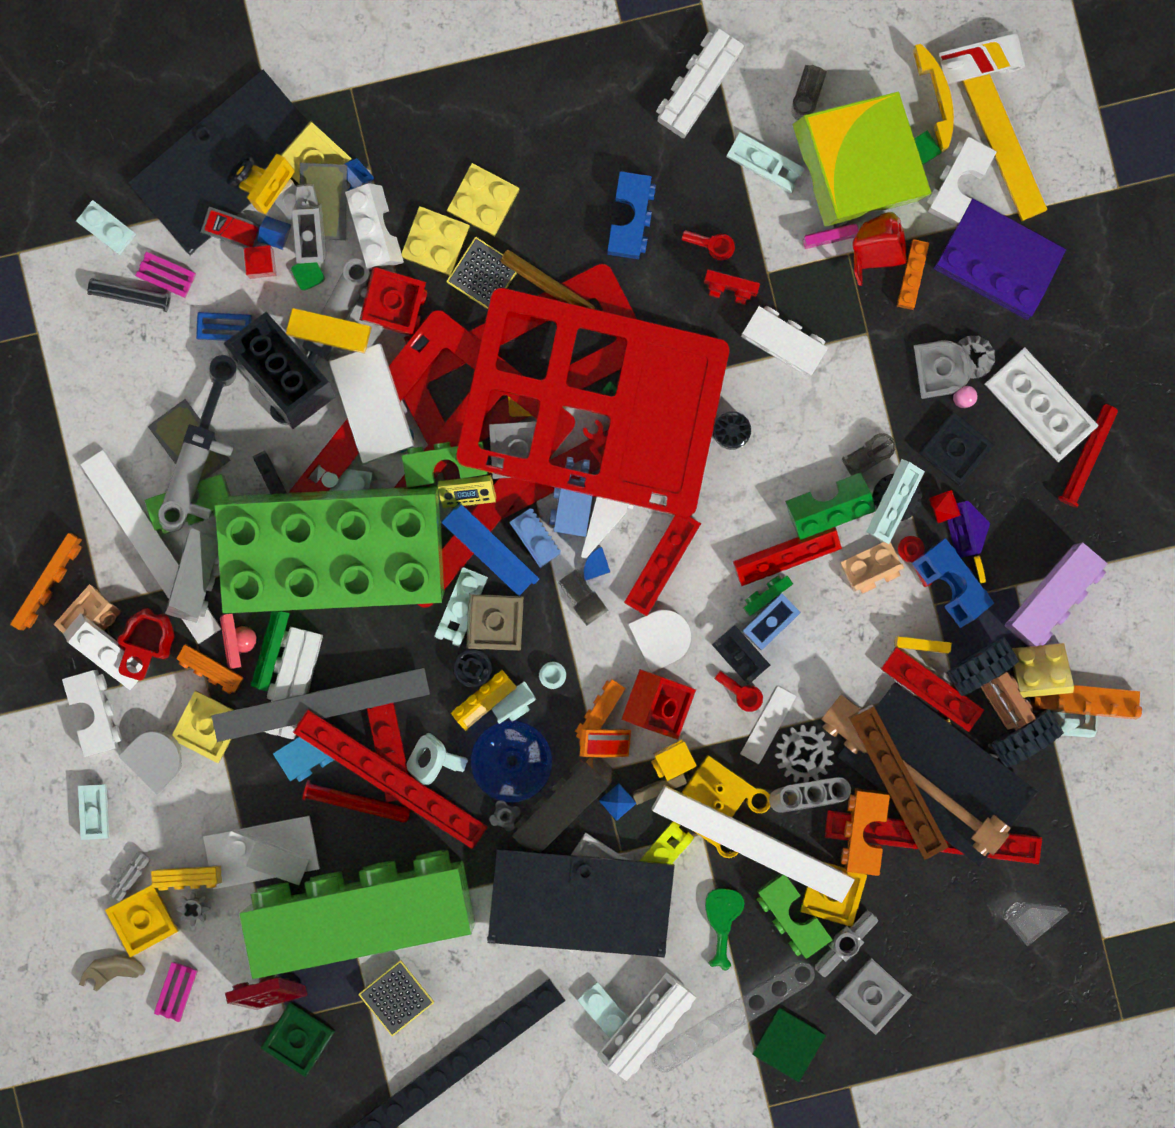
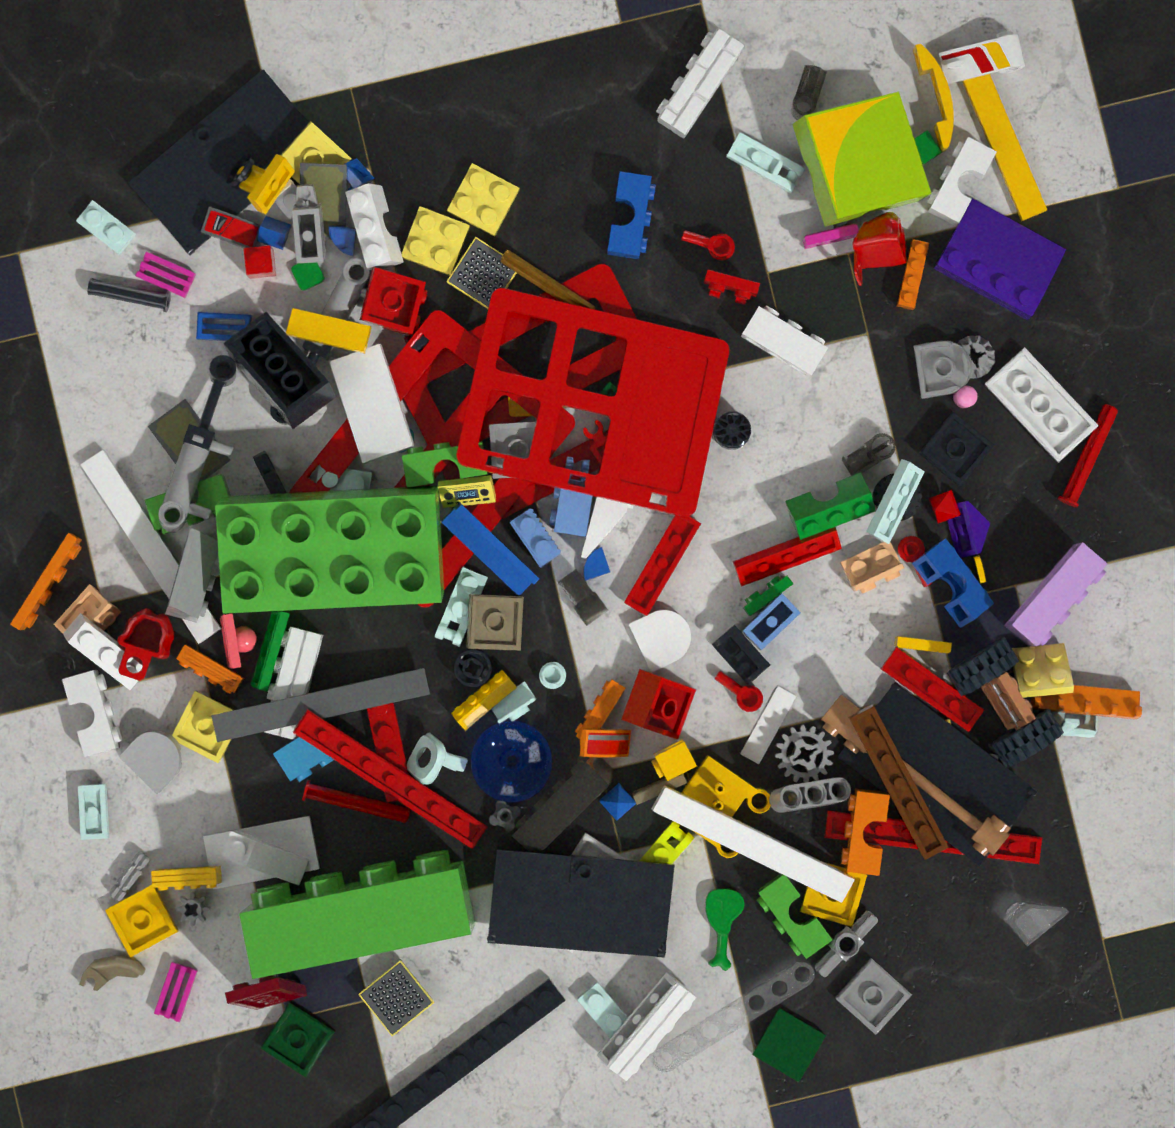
none -> blue tile [329,225,356,256]

